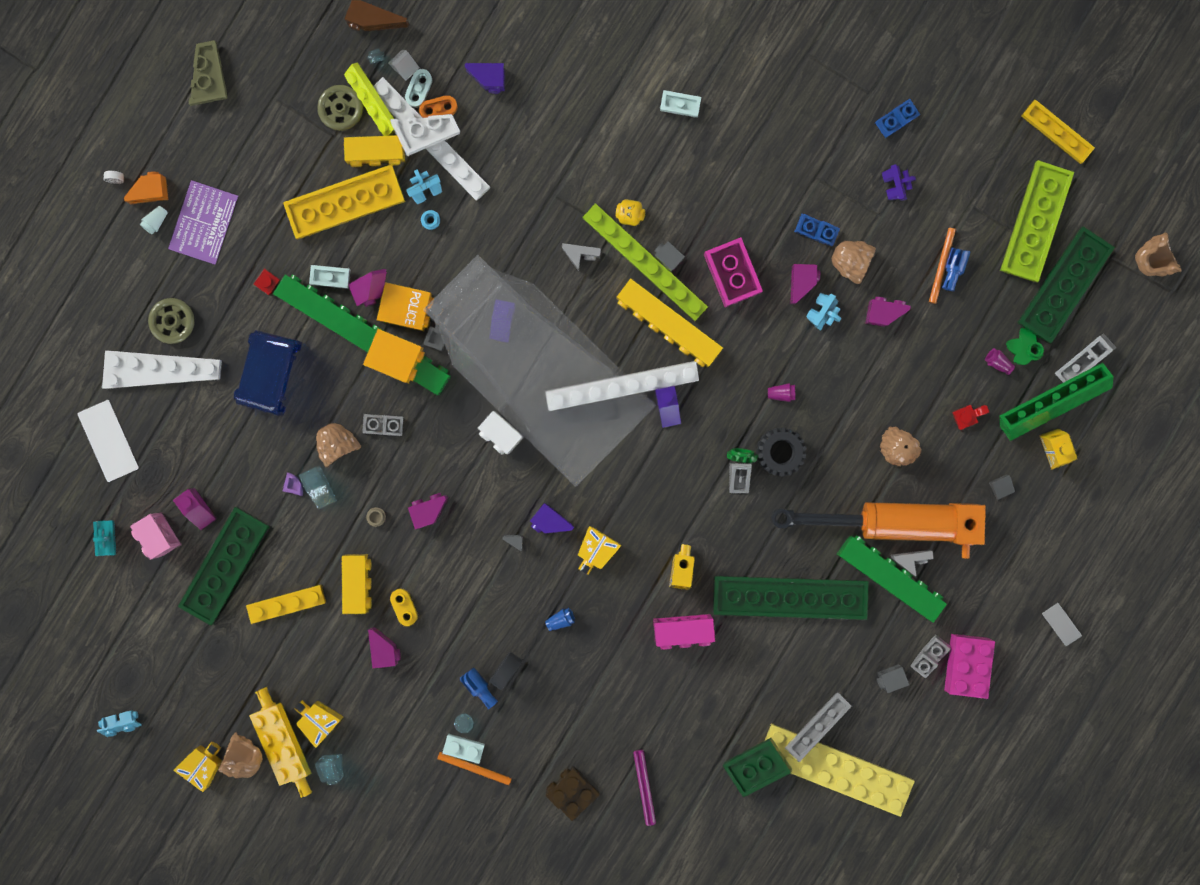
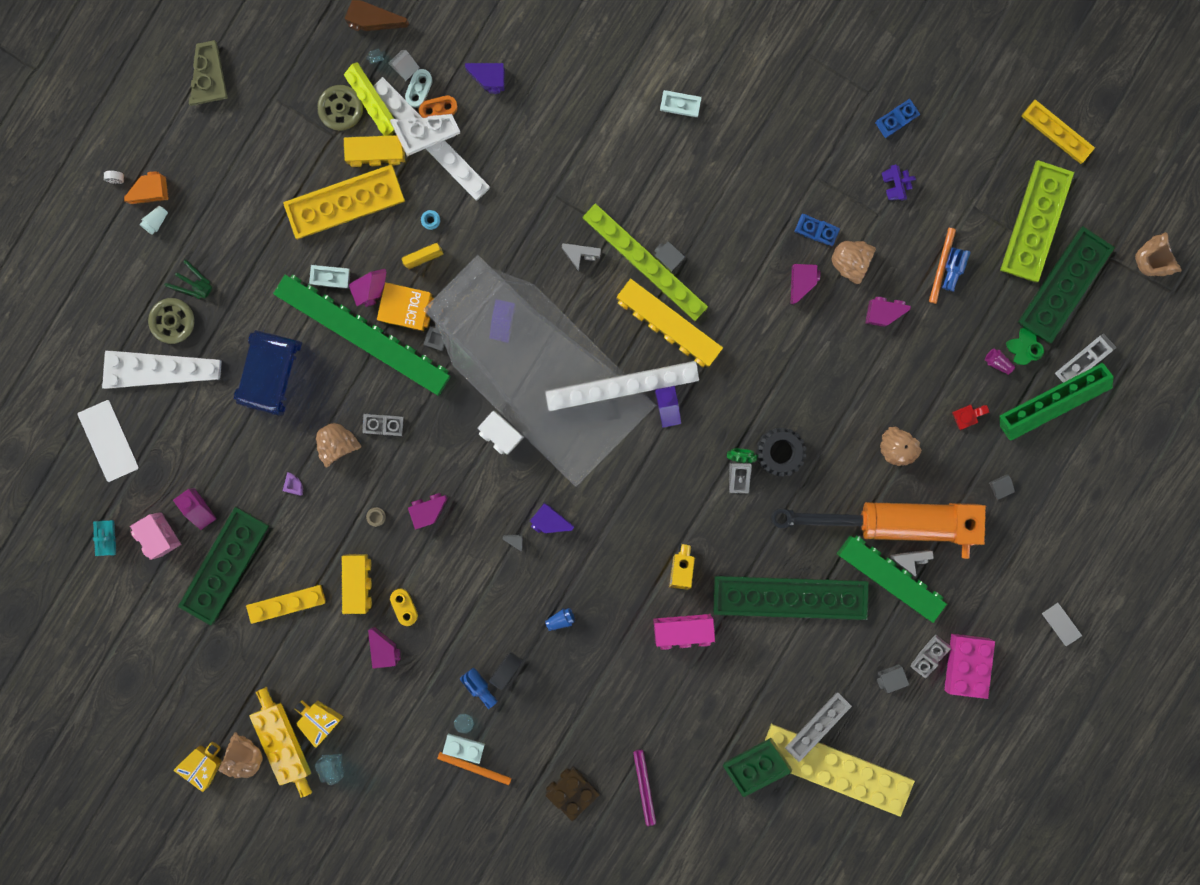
medium azure hinge [97,710,142,737] -> none
medium lavender sticker [168,180,238,264] -> none
red plate [254,269,281,296] -> none
clear light blue slope [299,467,337,509] -> none
light orange brick [363,329,425,384] -> none
medium azure hips [406,169,442,204] -> none
yellow torso [578,526,621,574] -> none
yellow head [616,199,645,226] -> none
dark pink brick [704,238,763,308] -> none
magenta cone [768,383,796,402] -> none
medium azure hips [806,293,841,331] -> none
yellow torso [1039,429,1077,469] -> none
none -> dark green plant [164,260,213,299]
none -> yellow tile [402,243,444,269]

